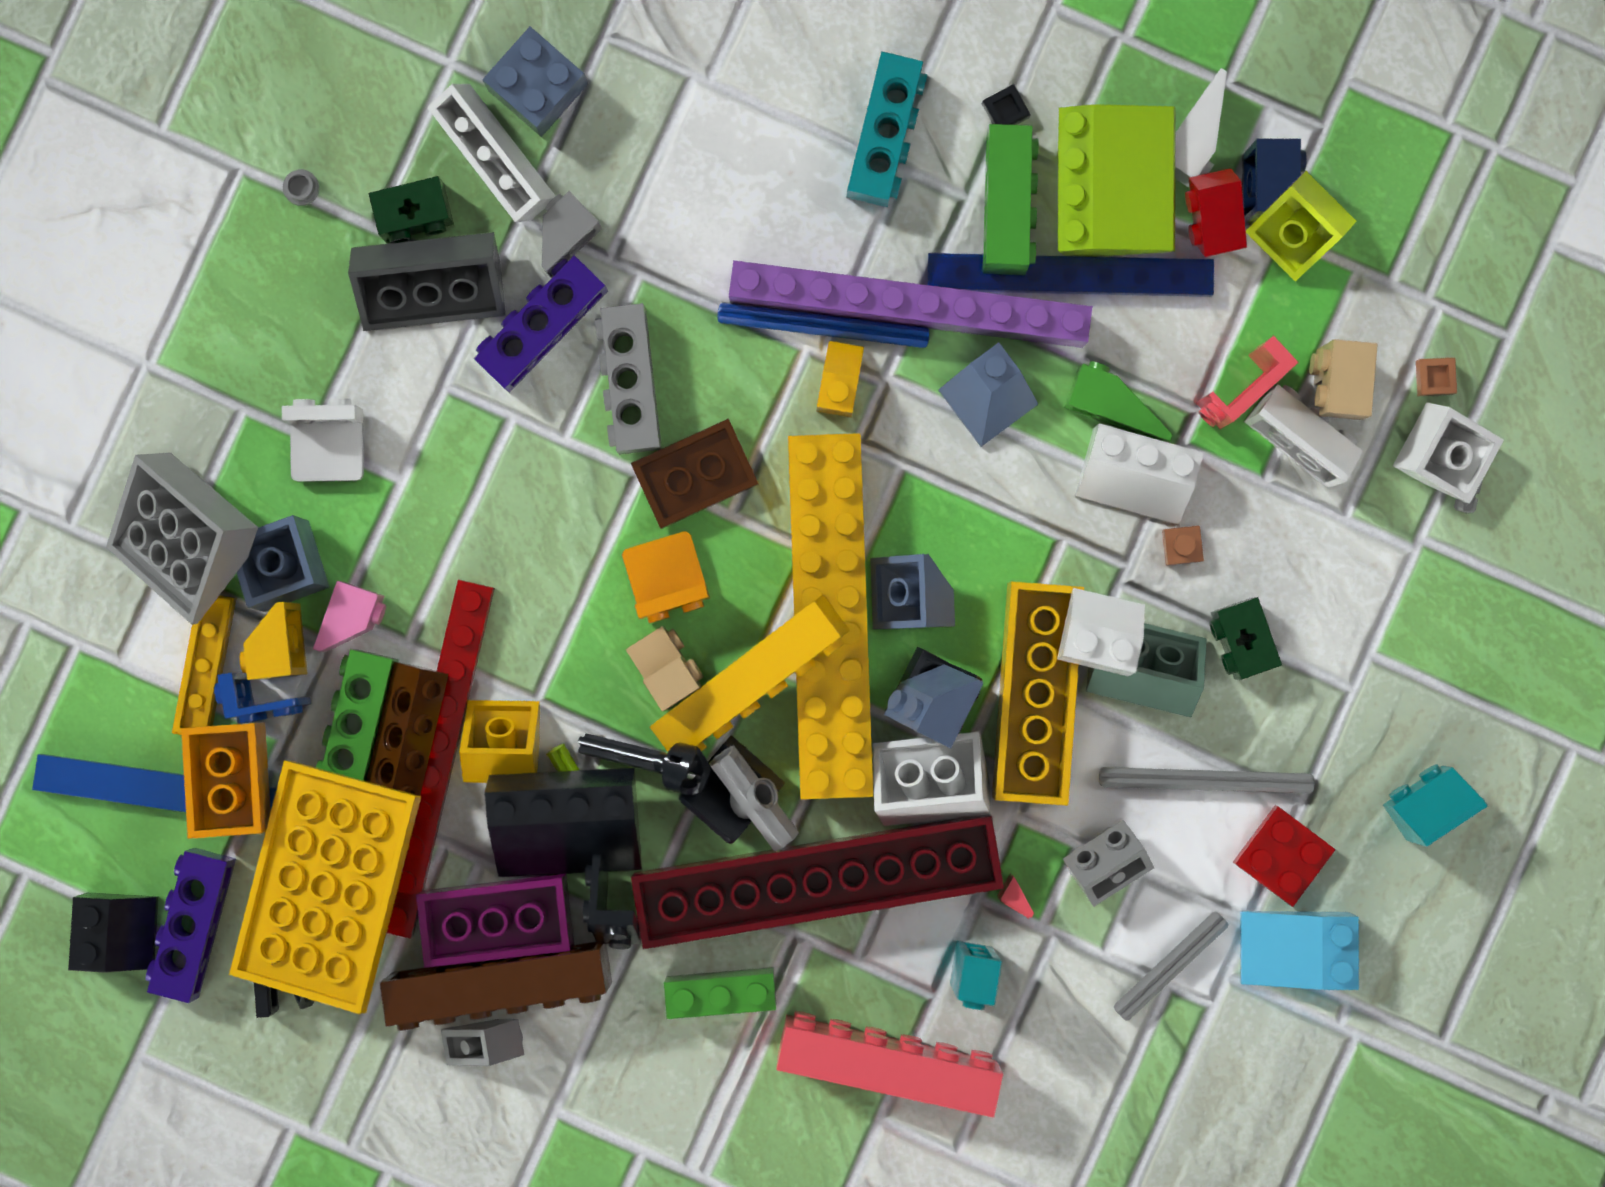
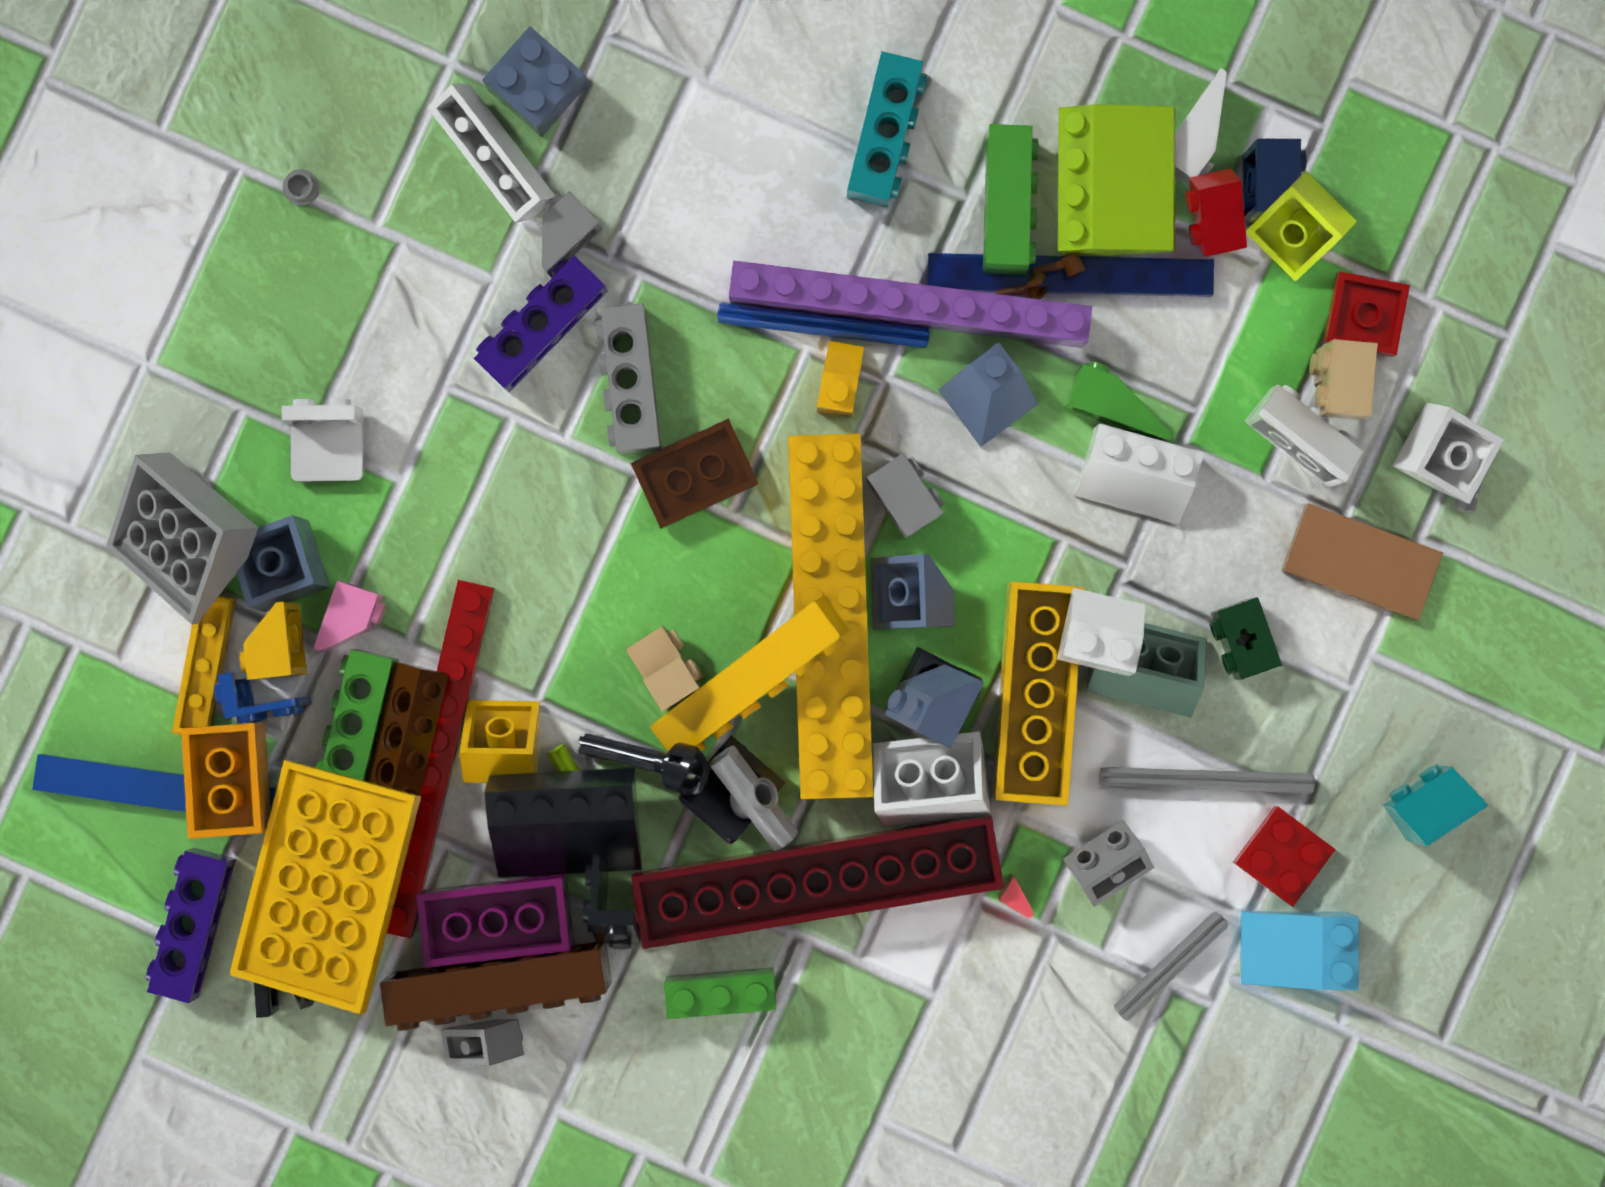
black slope [68,892,159,972] -> none
dark grey slope [348,232,505,331] -> none
dark green brick [368,176,454,243] -> none
light orange bracket [622,531,710,624] -> none
coral brick [776,1011,1003,1118] -> none
teal brick [950,941,1002,1010] -> none
black tile [982,84,1031,125] -> none
nougat plate [1162,526,1204,565] -> none
coral window [1196,336,1299,429] -> none
nougat plate [1415,357,1457,397] -> none
none -> light grey brick [866,453,944,539]
none -> reddish brown hand [996,272,1049,300]
none -> reddish brown hand [1032,254,1085,278]
none -> medium nougat tile [1281,503,1443,620]
none -> red plate [1323,271,1410,357]

